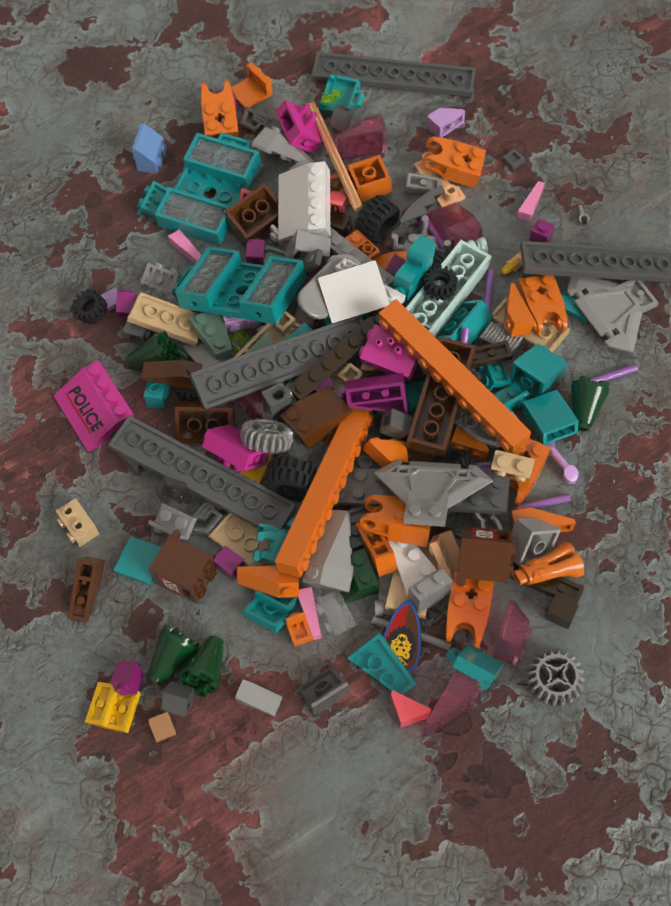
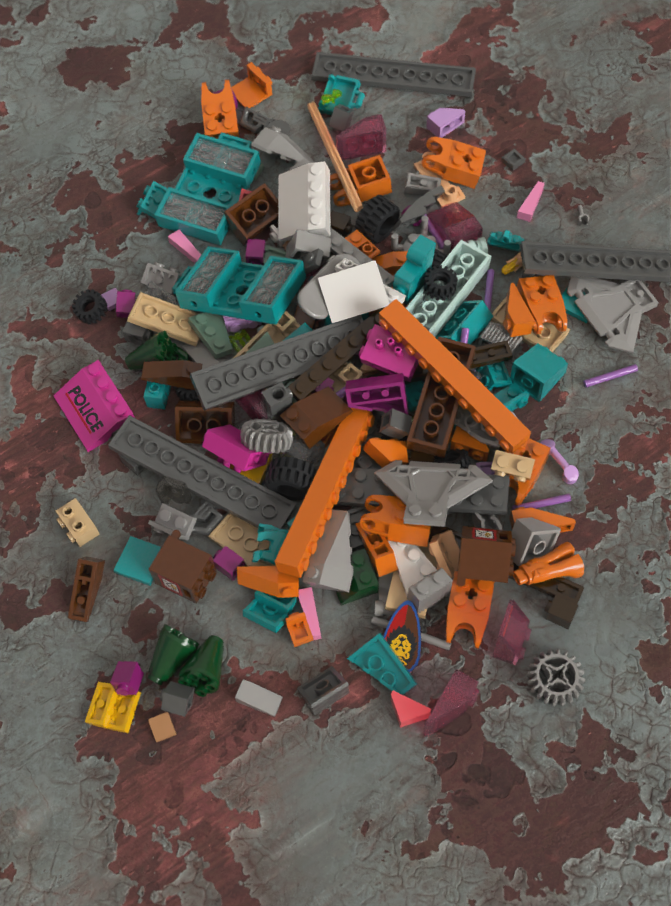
medium blue slope [132,123,167,174] -> none
dark pink piece [275,100,324,154] -> none
clear bracket [315,591,357,638] -> none
coral slope [330,191,348,215] -> none
magenta brick [386,253,407,275] -> none
teal piece [446,644,504,690] -> none
teal brick [523,390,579,445] -> none
magenta brick [529,218,554,243] -> none
dark green cone [571,376,610,432] -> none
none -> teal plate [487,230,525,252]

